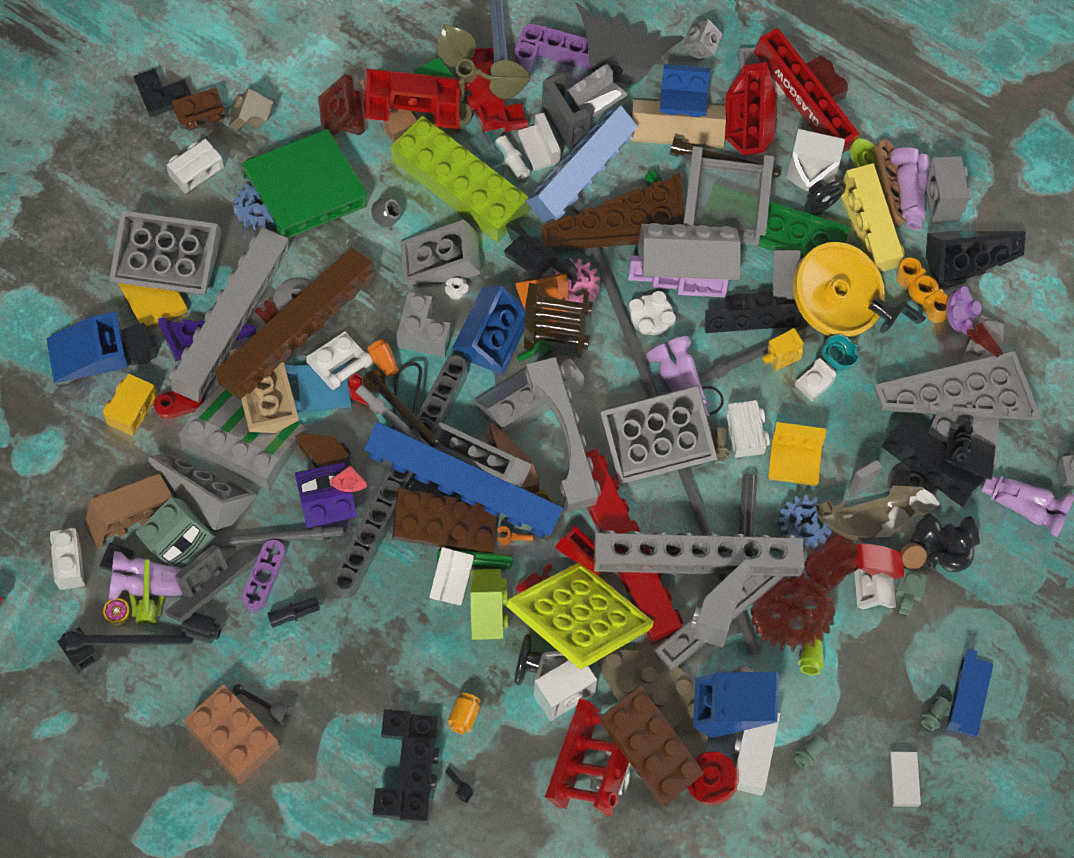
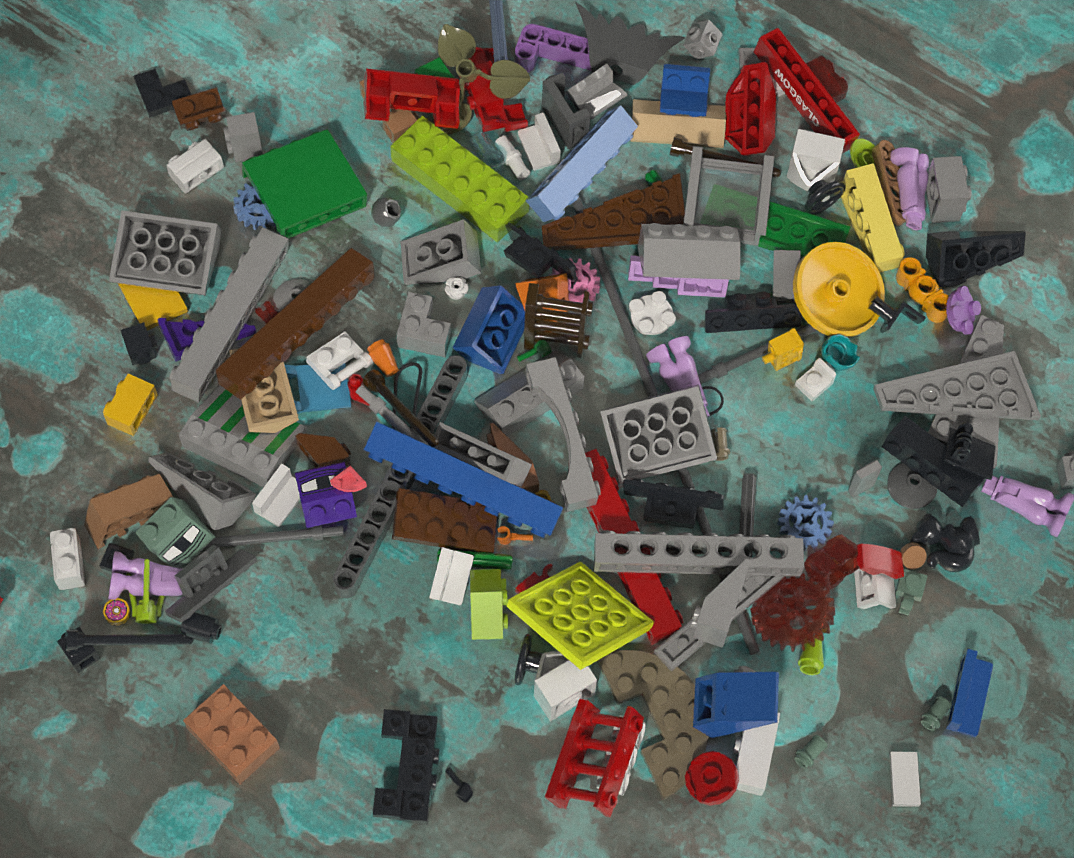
blue slope [46,311,128,383] -> none
red plate [154,391,204,419] -> none
dark tan brick [227,89,273,130] -> none
hinge [233,684,292,725] -> none
medium lavender beam [242,540,286,612] -> none
black axle [267,597,320,628] -> none
clear red bracket [318,74,365,137] -> none
light orange brick [447,693,481,734] -> none
red slope [554,525,601,575] -> none
reddish brown plate [598,685,704,807] -> none
white brick [726,400,770,458] -> none
yellow bracket [768,422,826,486] -> none
dark tan animal [815,486,940,542] -> none
clear red piece [967,323,1003,358] -> none
none -> light grey brick [223,112,263,162]
none -> white panel [252,464,300,527]
none -> black bracket [623,478,724,529]

